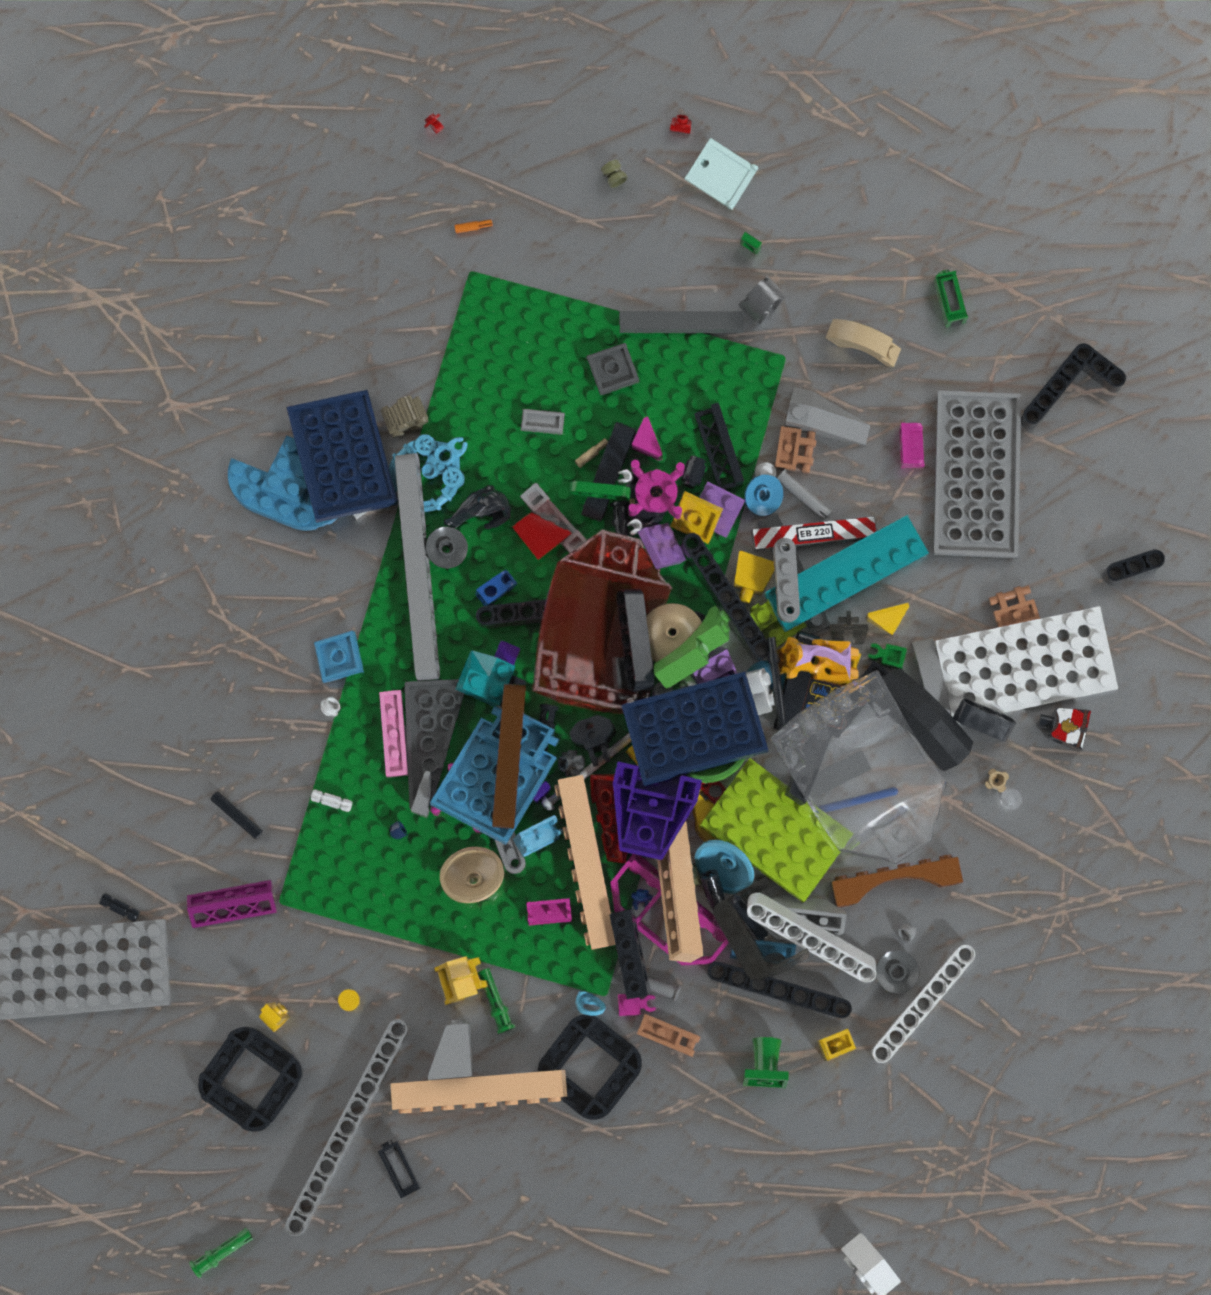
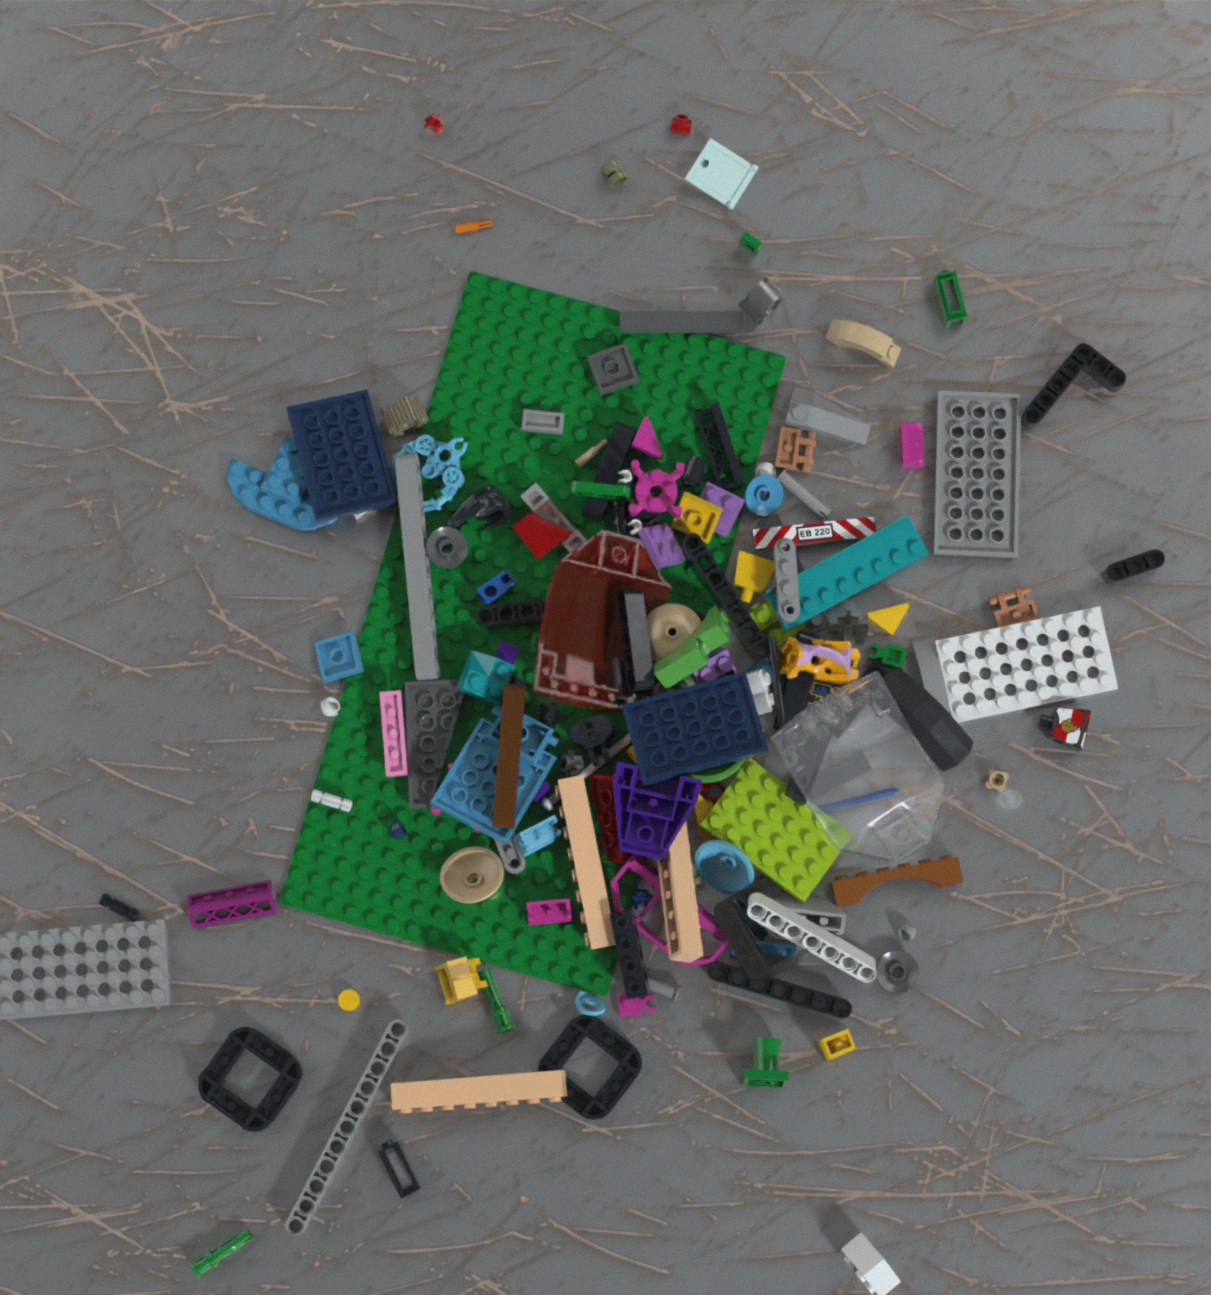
black axle [210,792,263,839] -> none
yellow plate [259,1002,290,1032] -> none
light grey slope [410,771,432,818] -> none
light grey slope [428,1020,474,1080] -> none
nougat plate [637,1014,701,1057] -> none
black hinge [699,870,725,913] -> none
white beam [871,945,975,1063] -> none
black beam [953,698,1016,741] -> none

